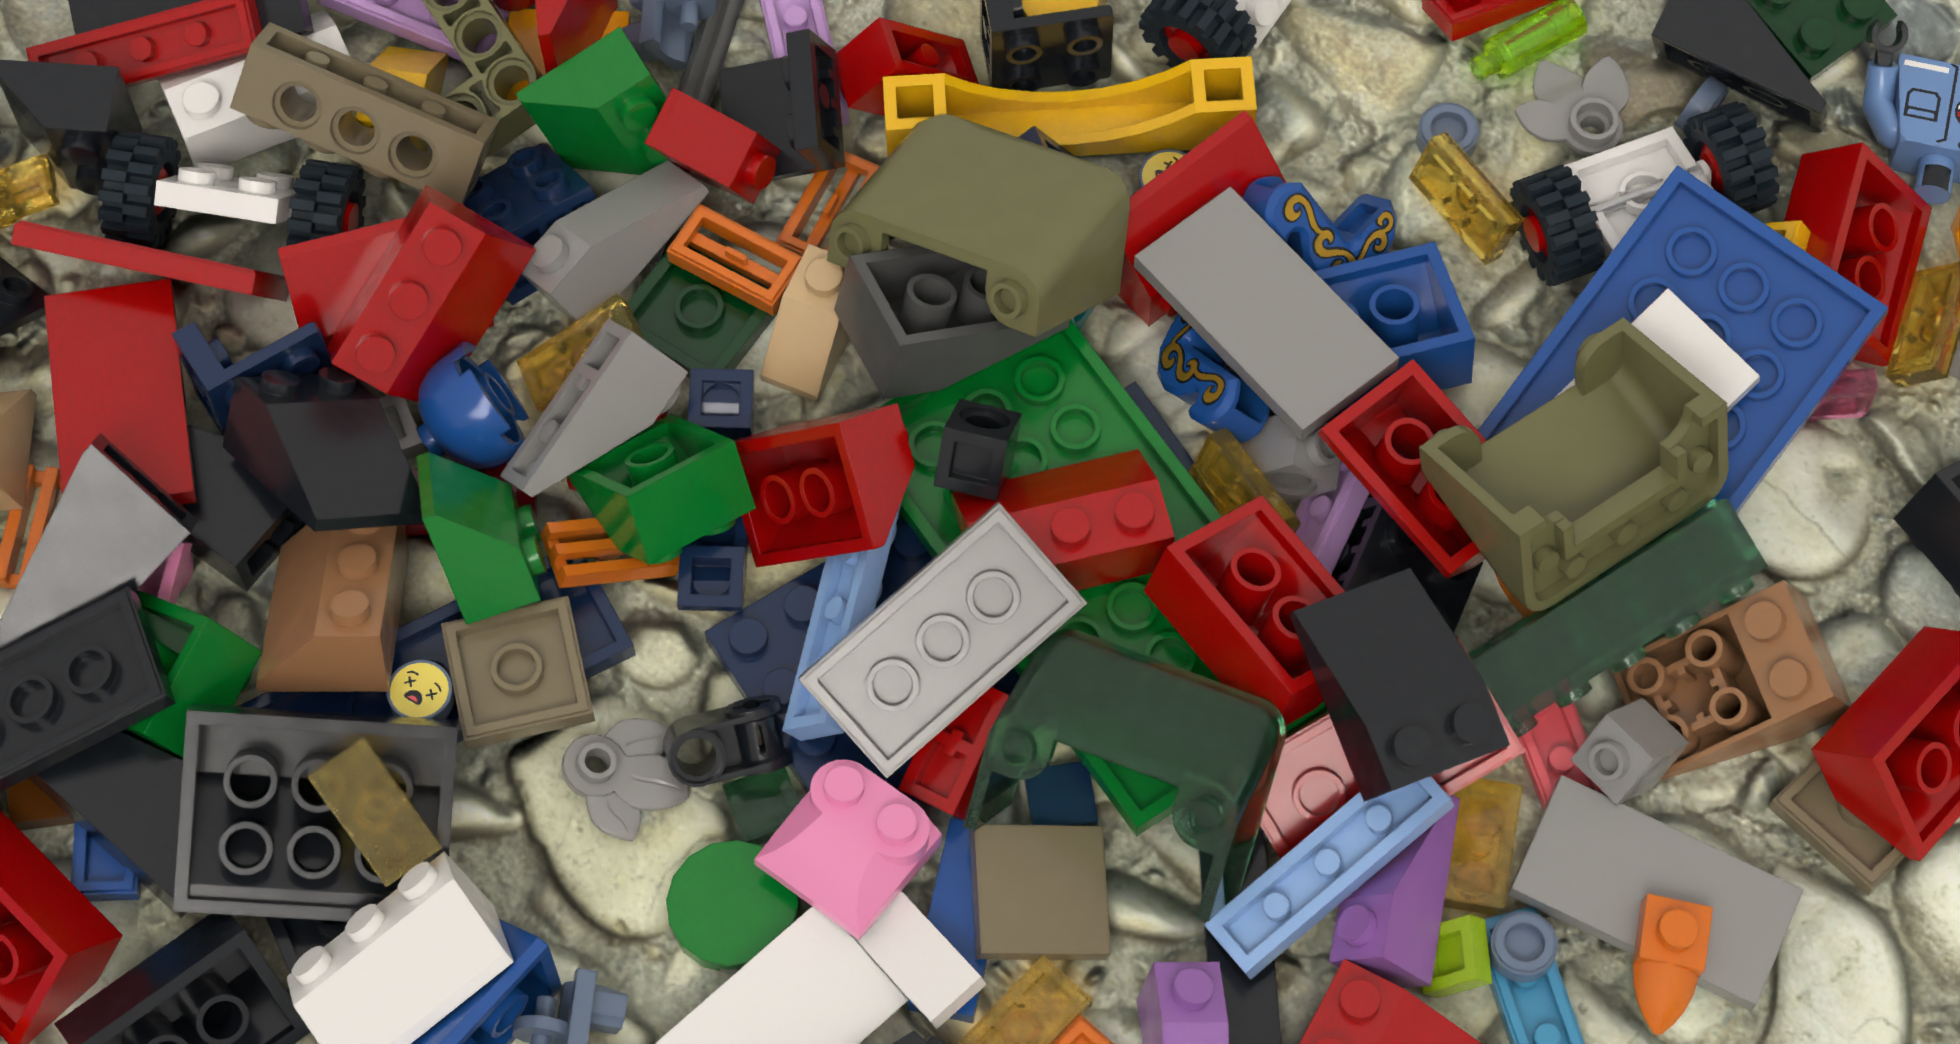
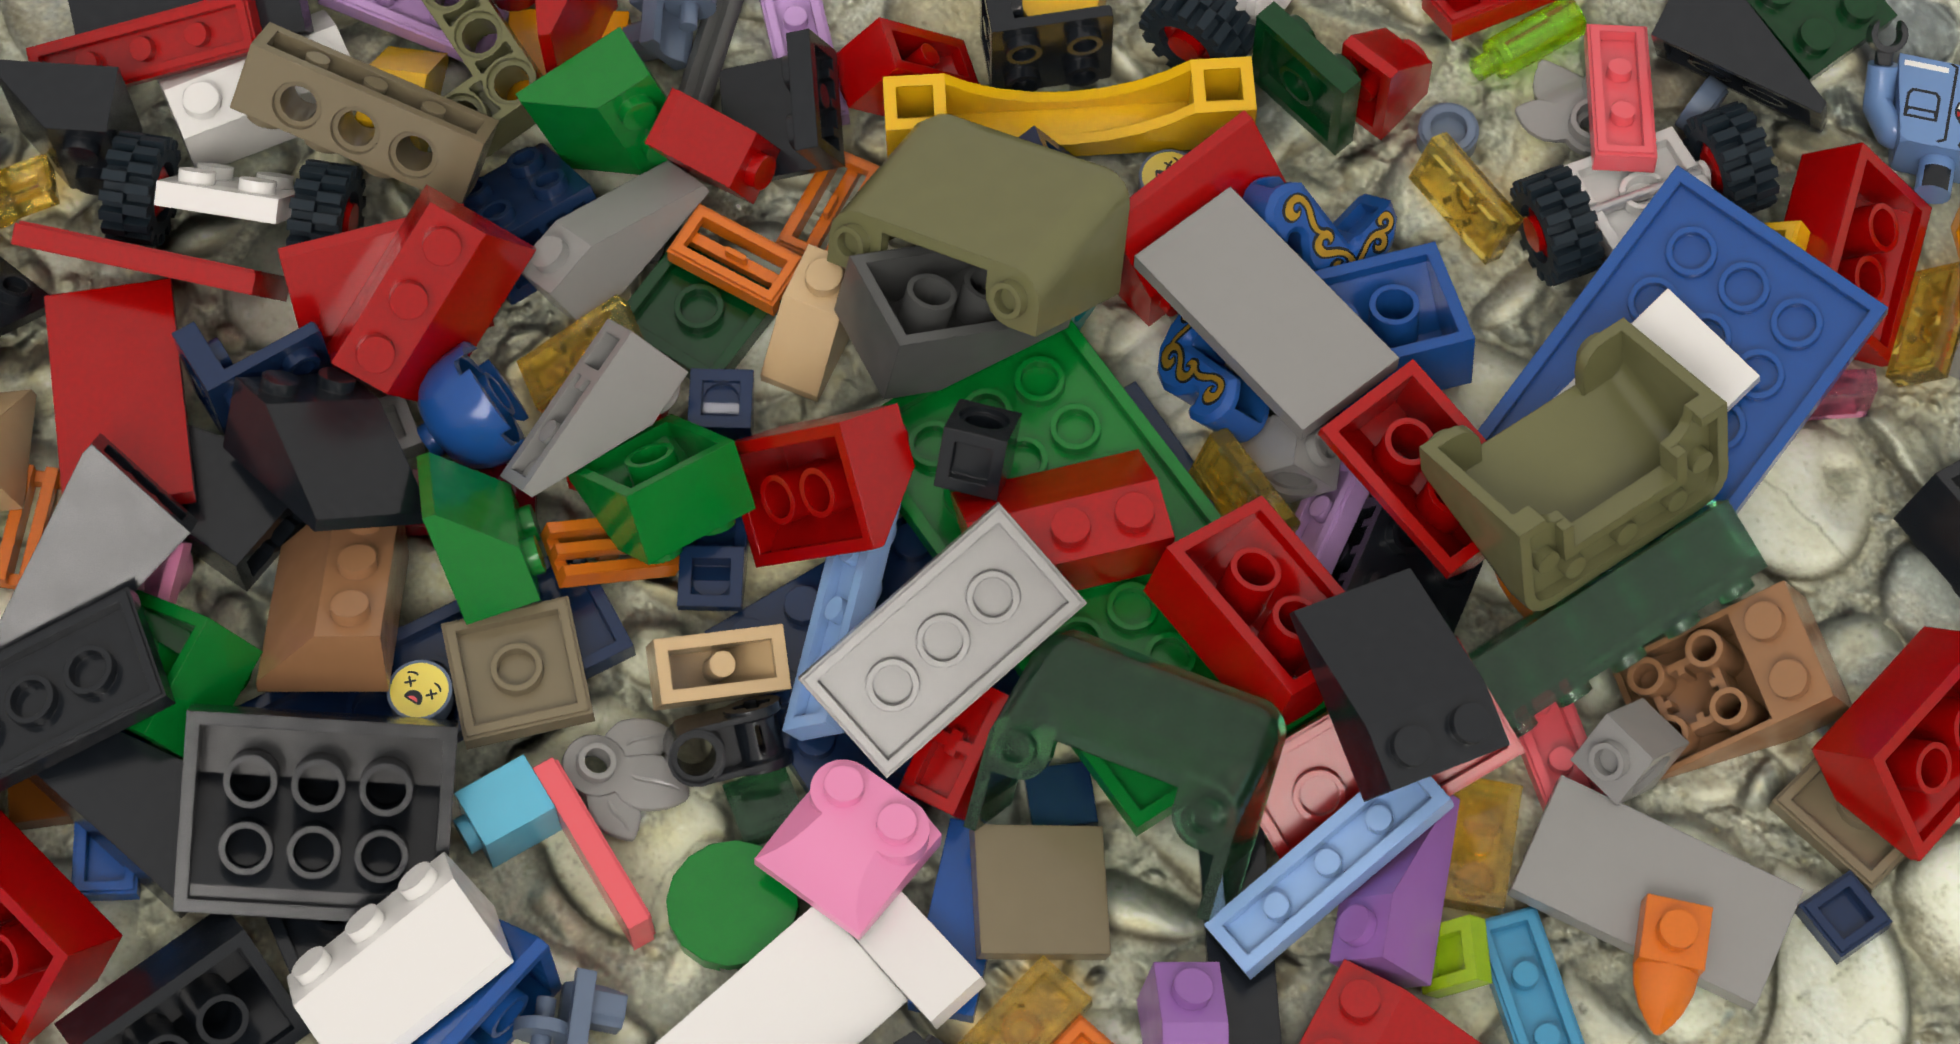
clear yellow plate [307,737,442,887] -> none
sand blue tile [1488,911,1558,983] -> none
none -> medium azure brick [452,754,562,868]
none -> coral tile [533,757,656,951]
none -> tan slope [645,624,792,711]
none -> dark green plate [1252,1,1362,156]
none -> red slope [1341,27,1433,140]
none -> coral tile [1584,24,1657,173]
none -> dark blue tile [1795,870,1893,965]

